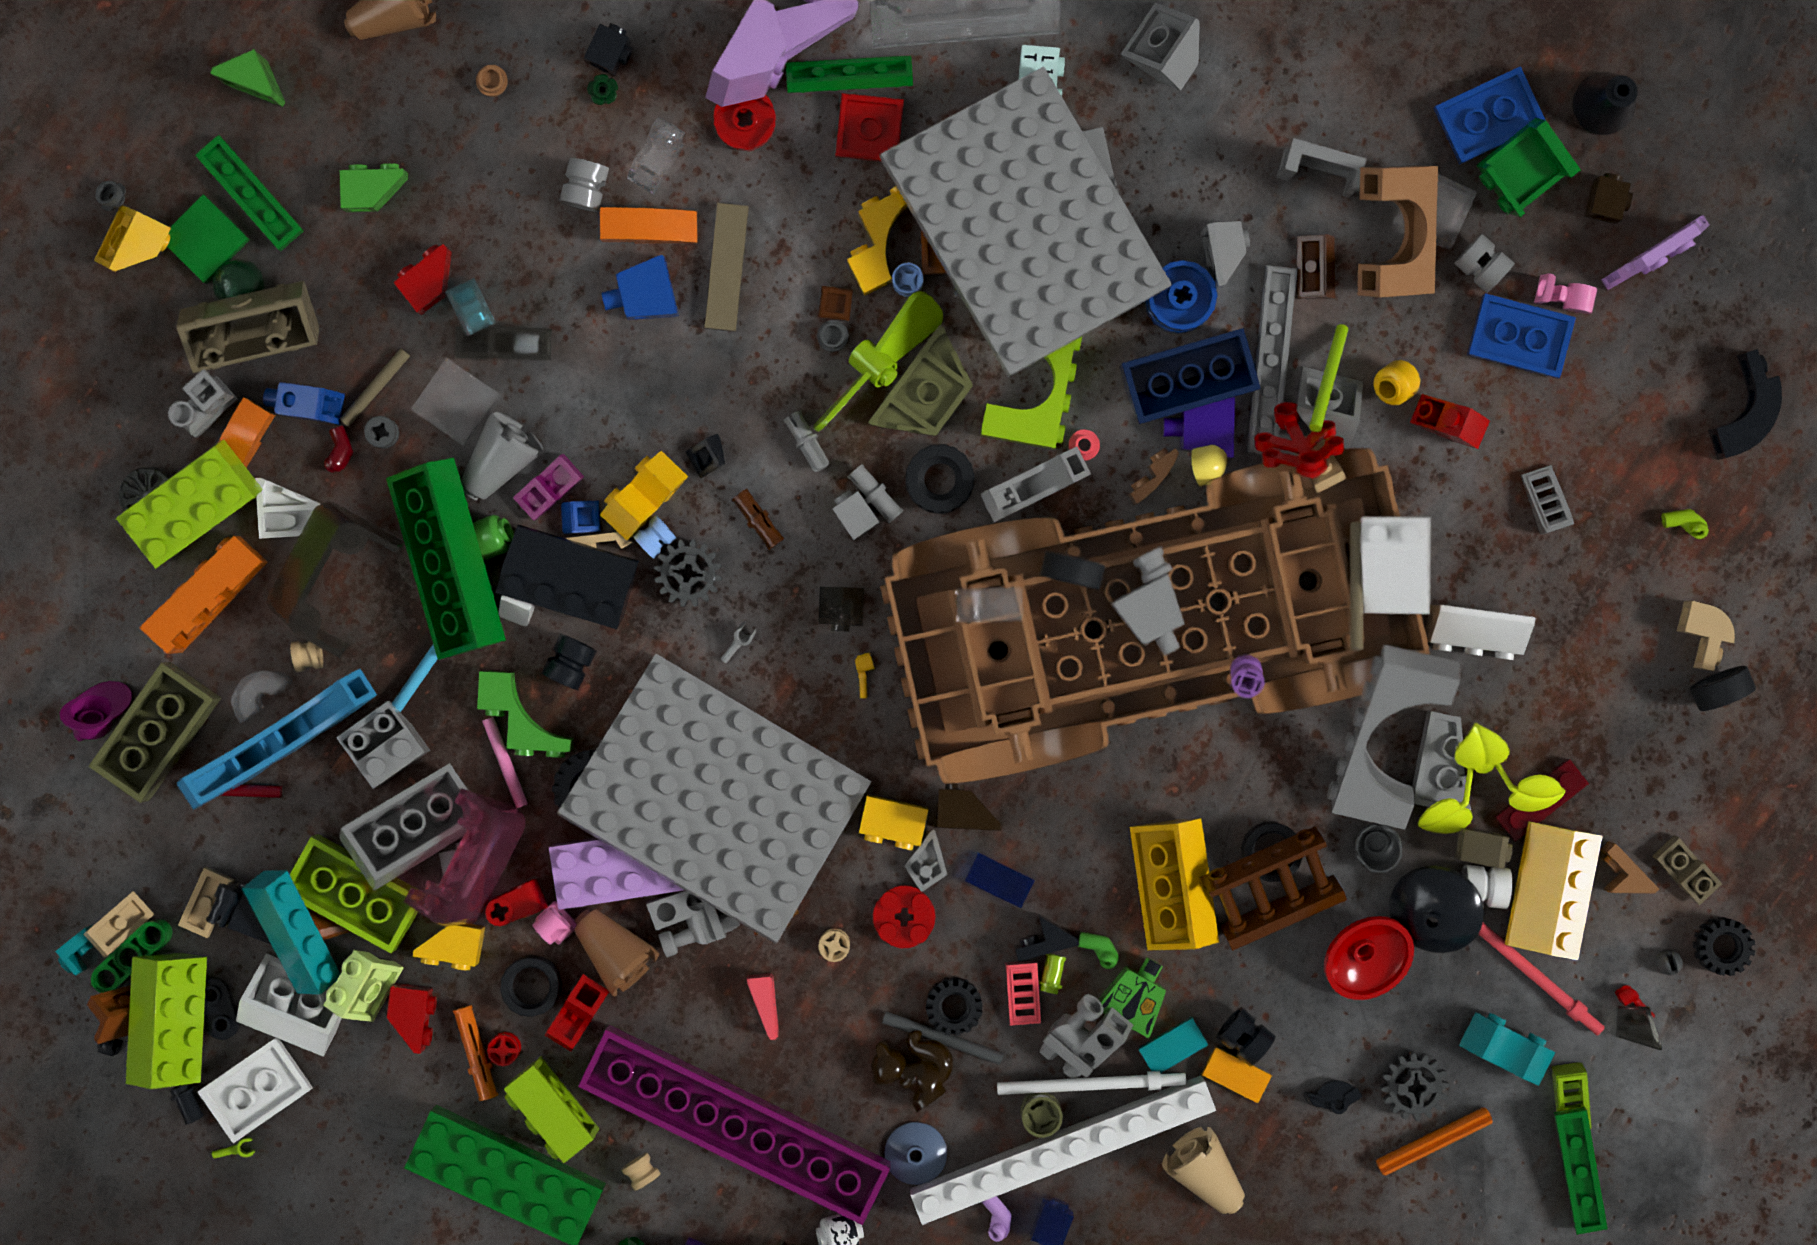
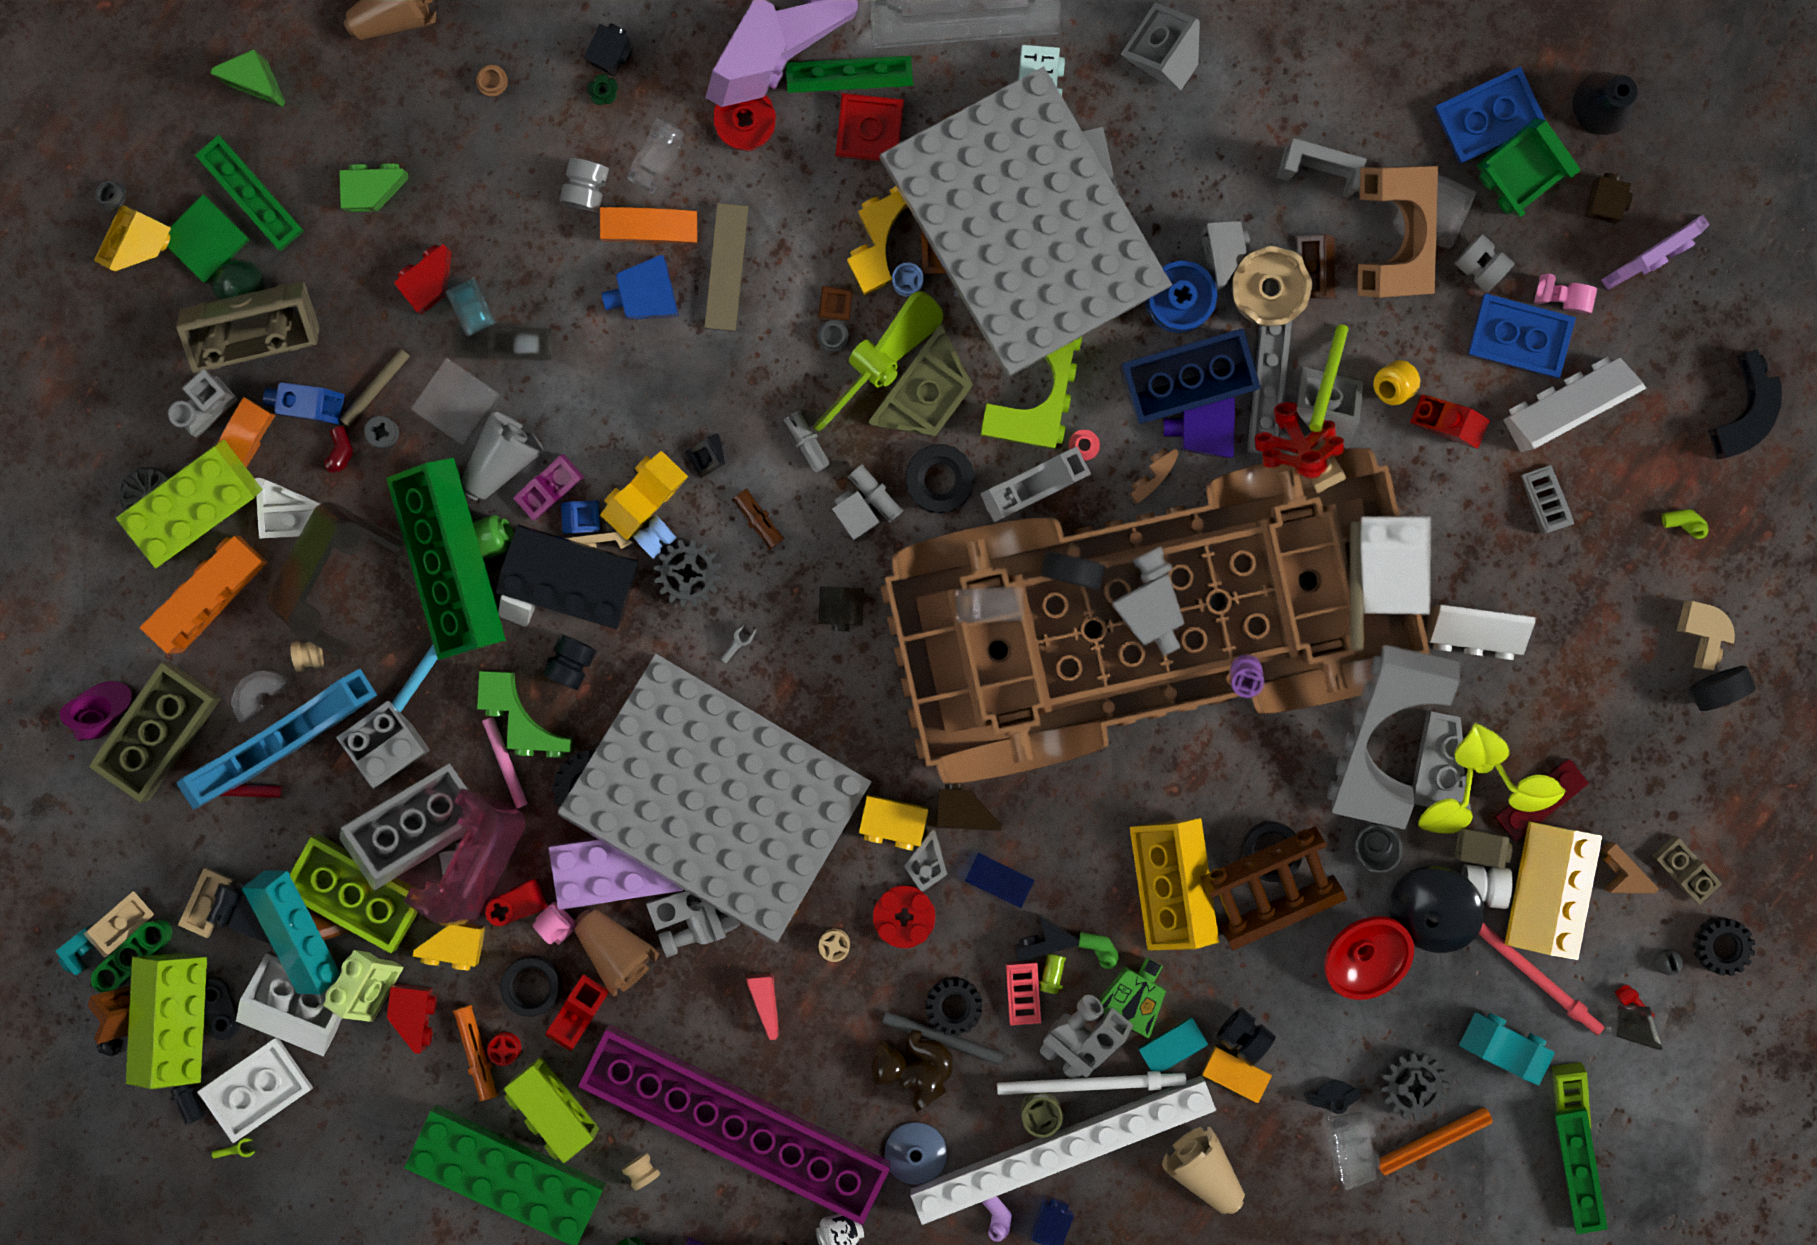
yellow hand [855,653,875,698] -> none
light yellow piece [1191,445,1228,486] -> none
none -> tan plate [1231,246,1312,327]
none -> clear slope [1326,1111,1380,1191]
none -> white slope [1503,356,1646,452]

